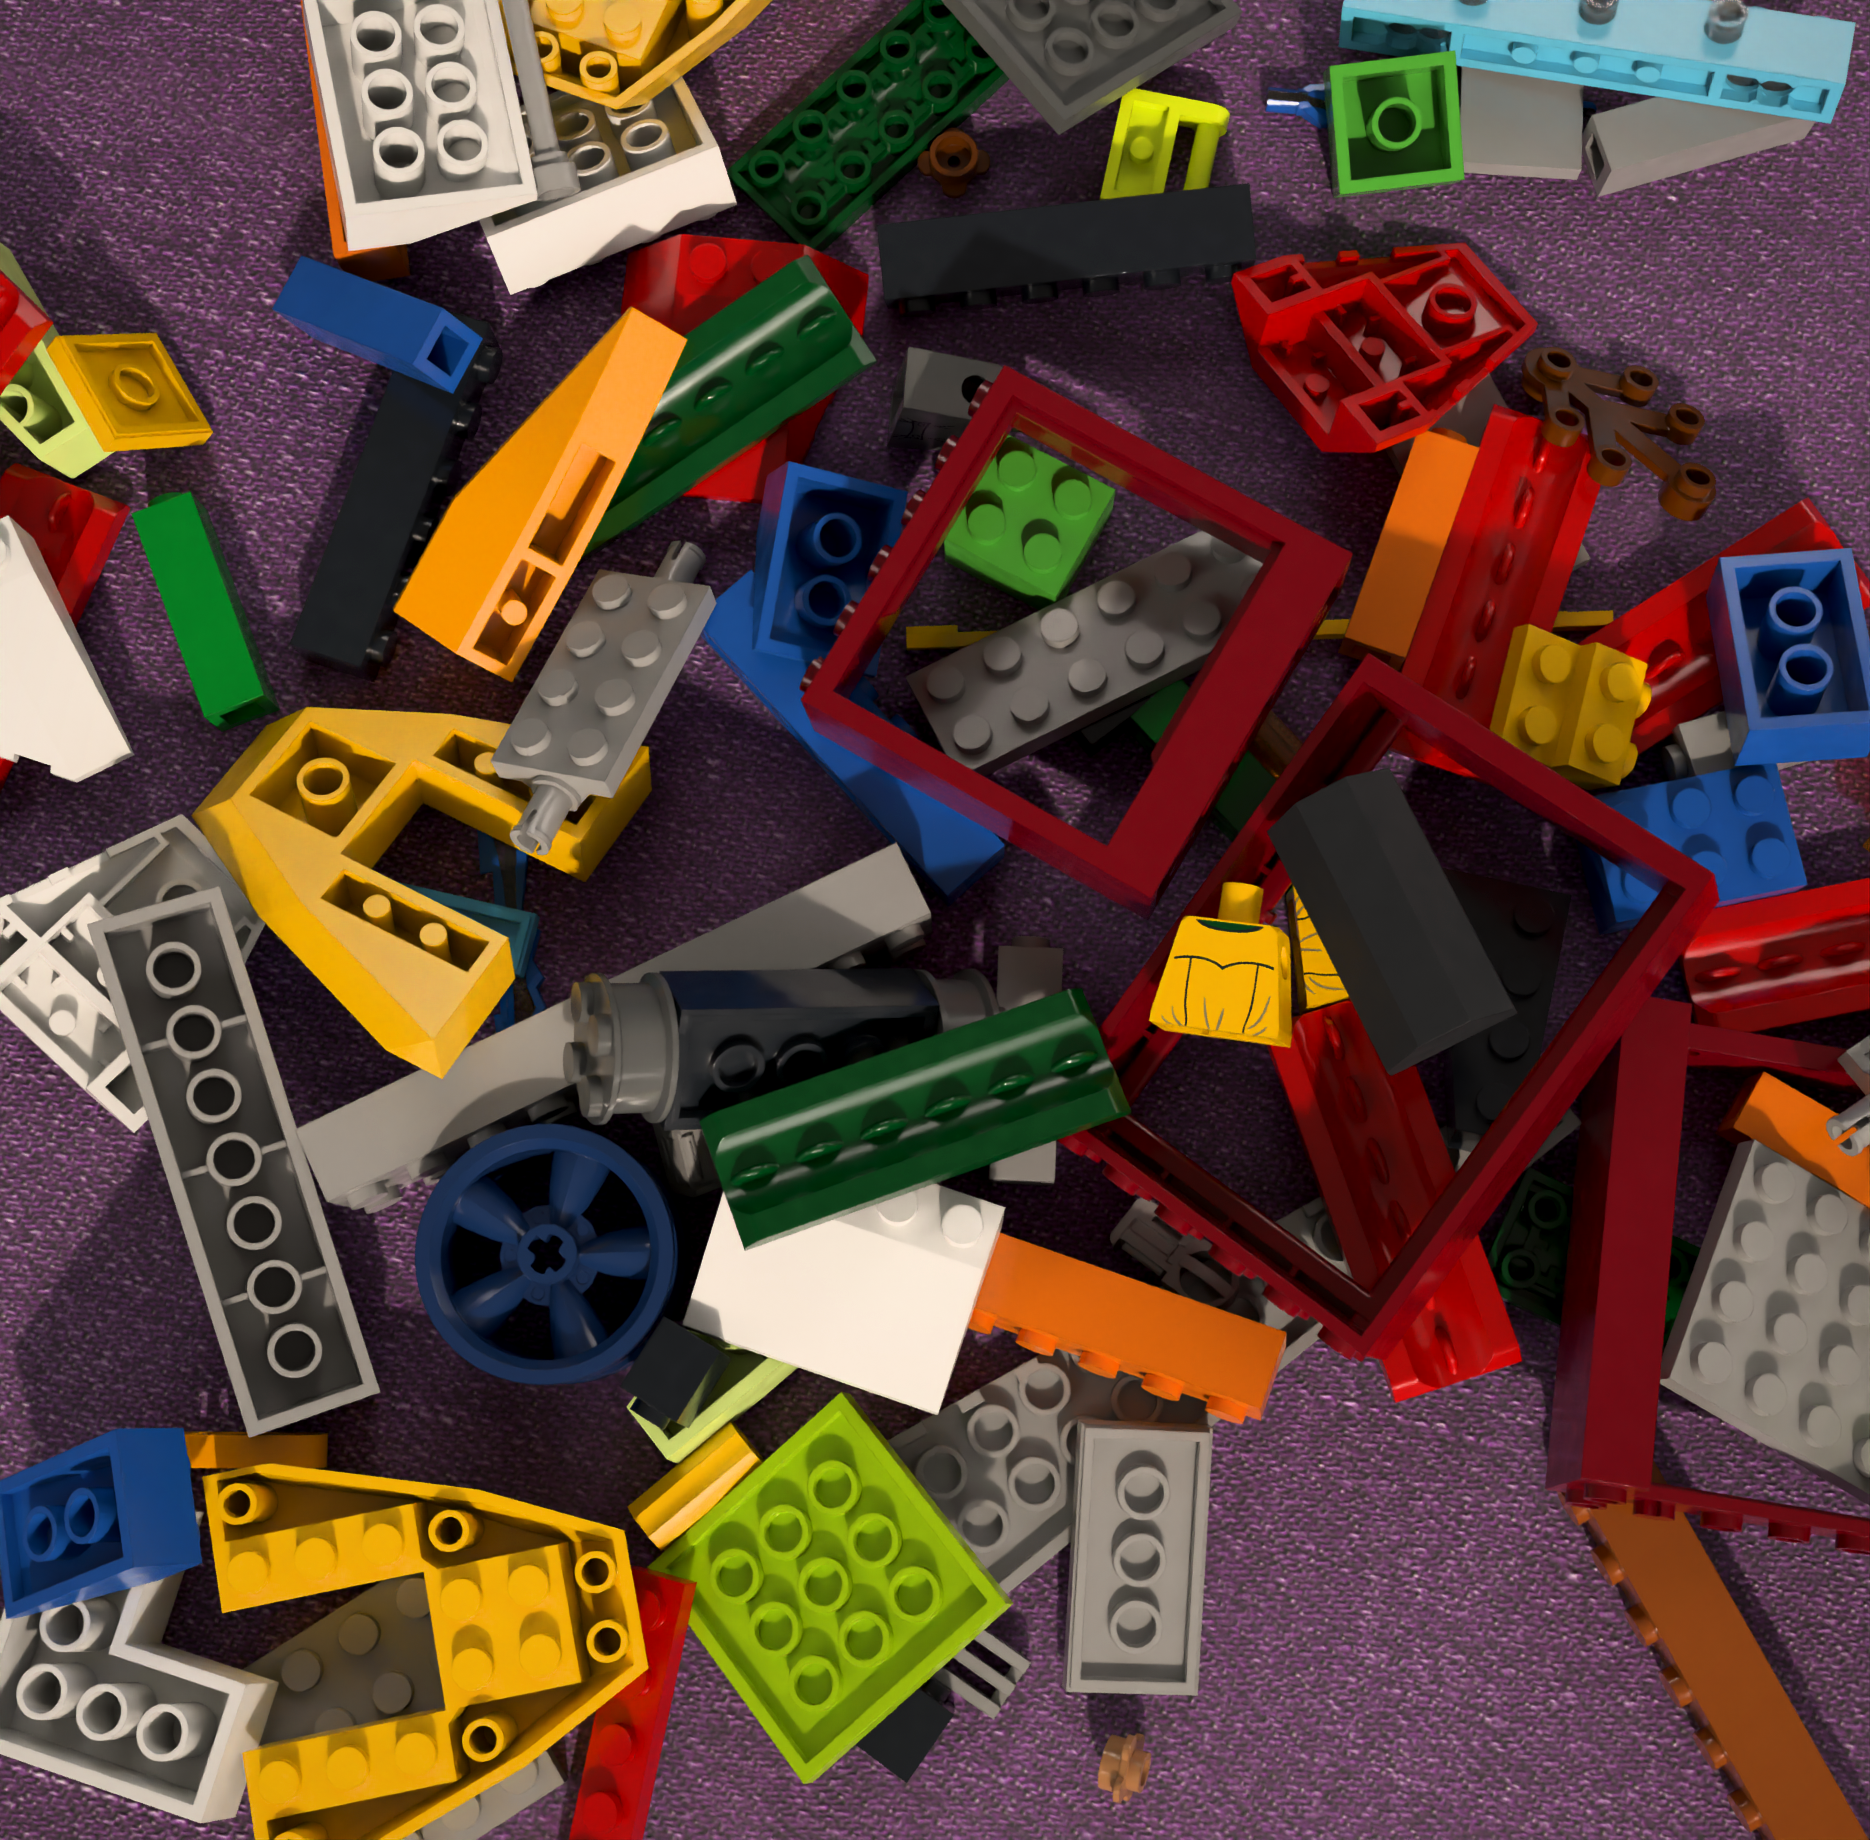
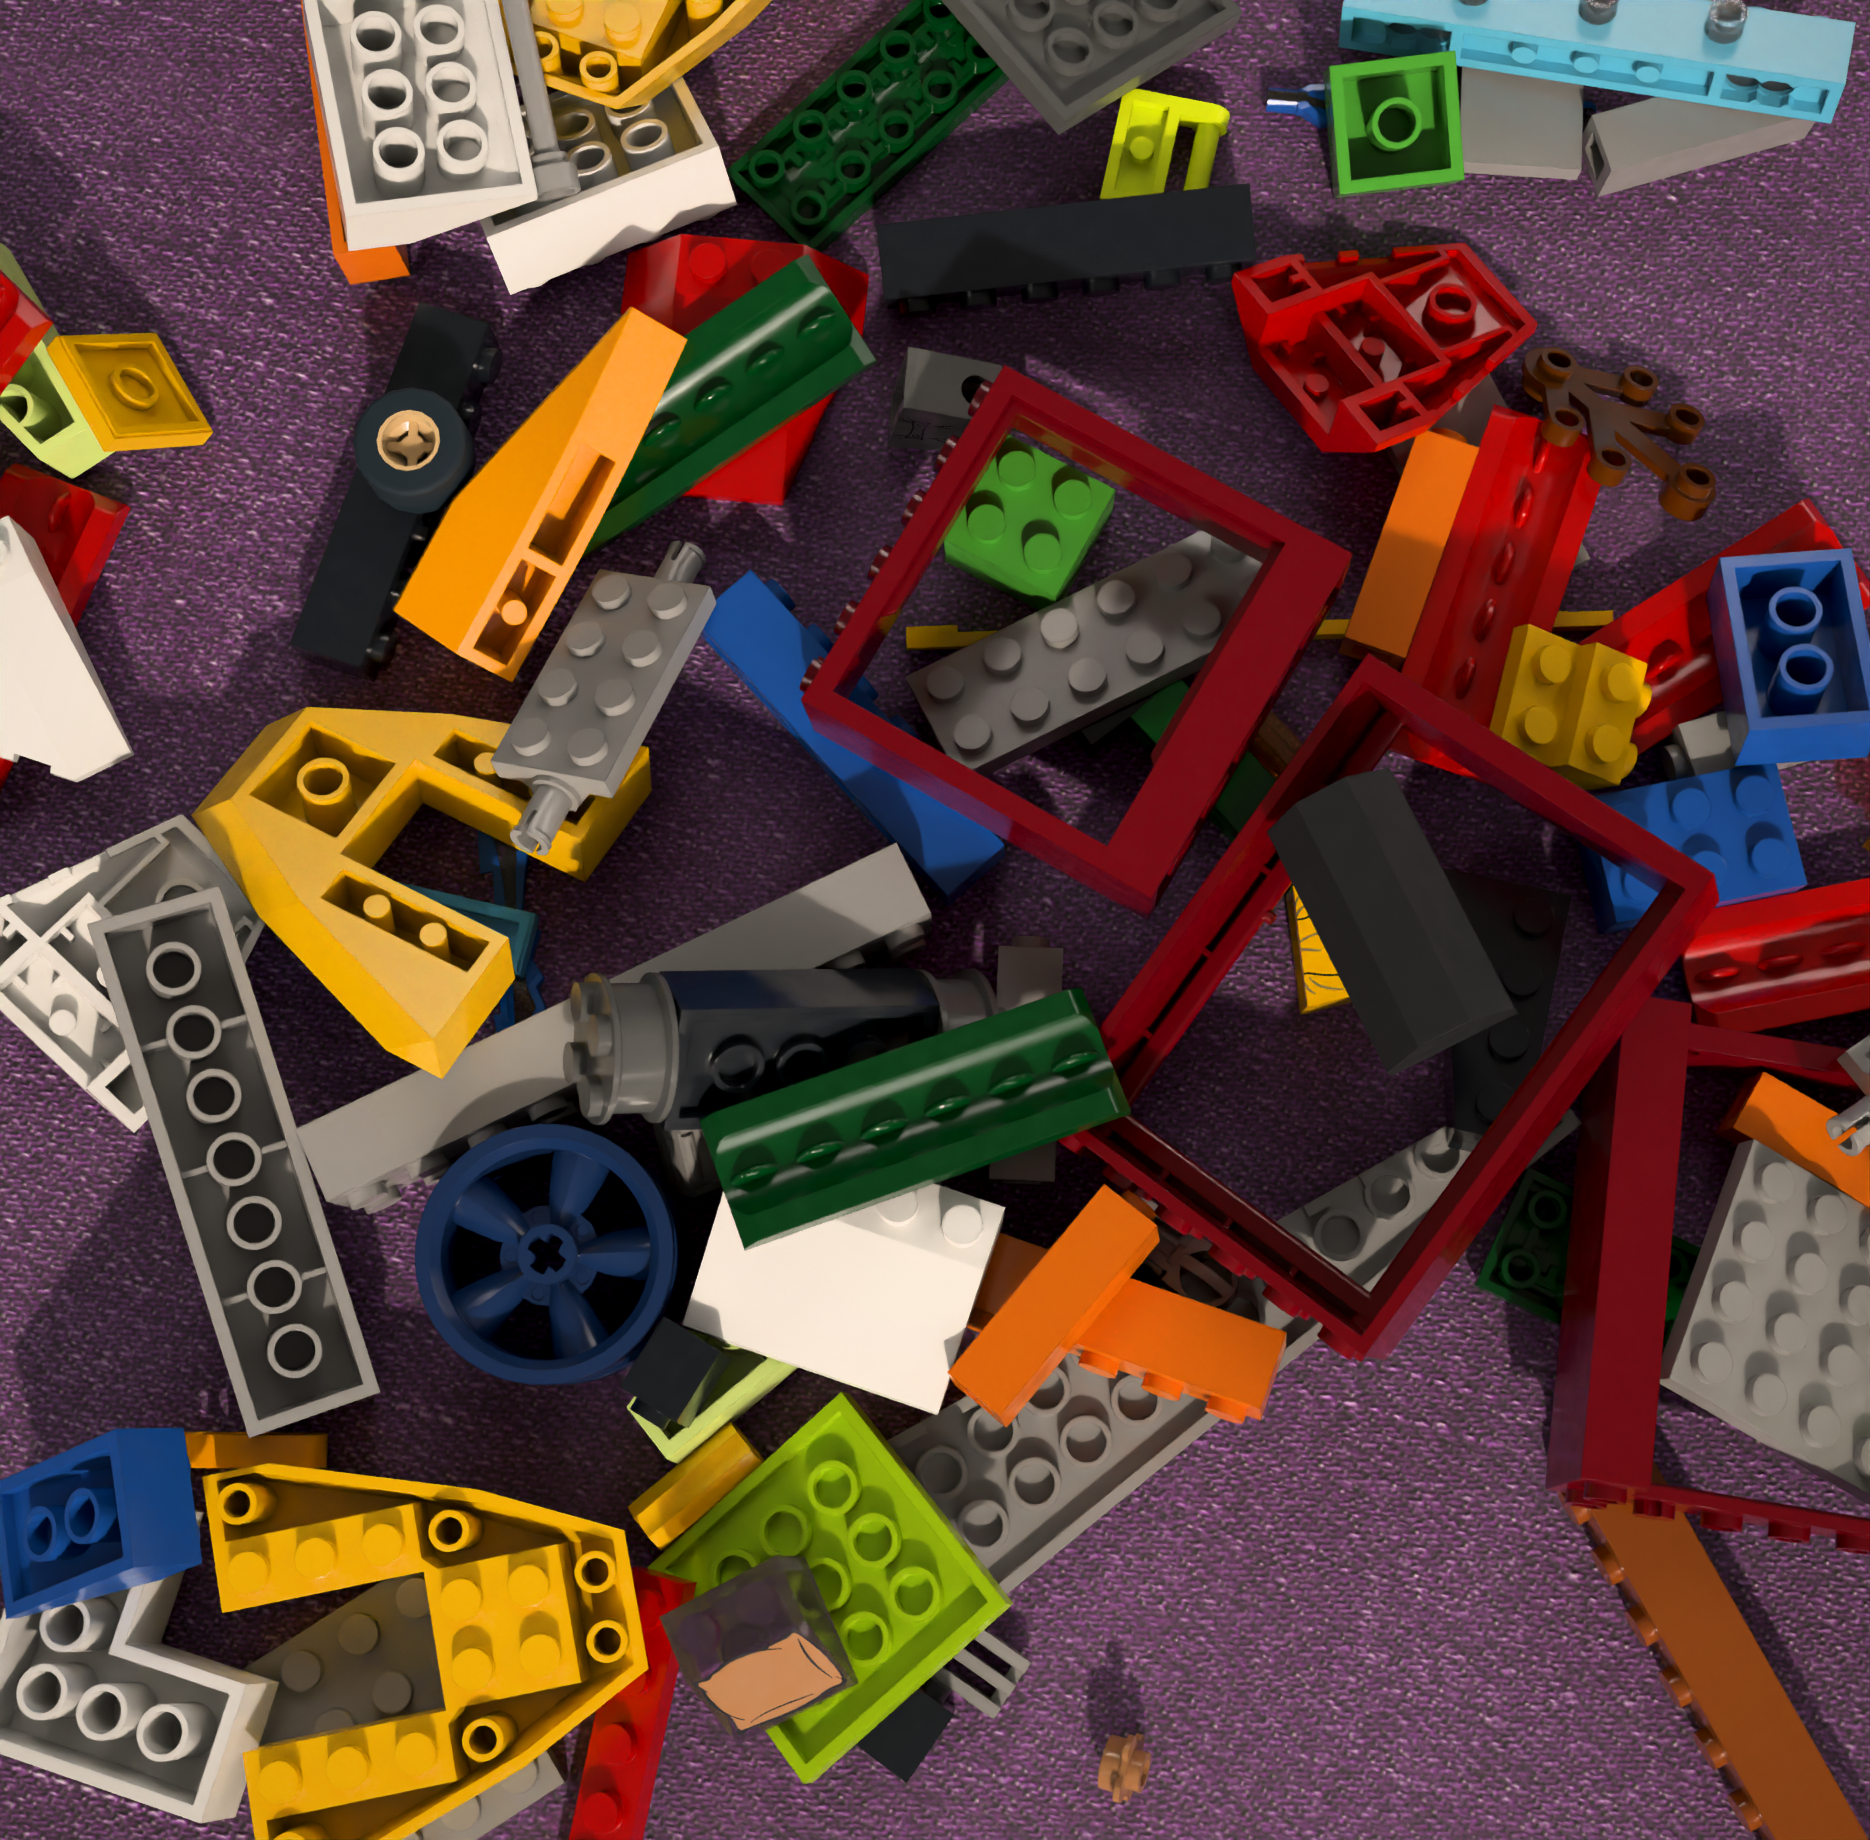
green brick [131,491,280,732] -> none
blue brick [272,255,483,394] -> none
blue slope [752,461,908,678] -> none
reddish brown plate [918,128,990,198] -> none
light grey tile [1062,1419,1213,1696] -> none
yellow torso [1149,882,1292,1048] -> none
red plate [1267,999,1522,1403] -> none
none -> black wheel [352,387,476,514]
none -> slope [660,1555,859,1744]
none -> orange brick [947,1184,1160,1428]

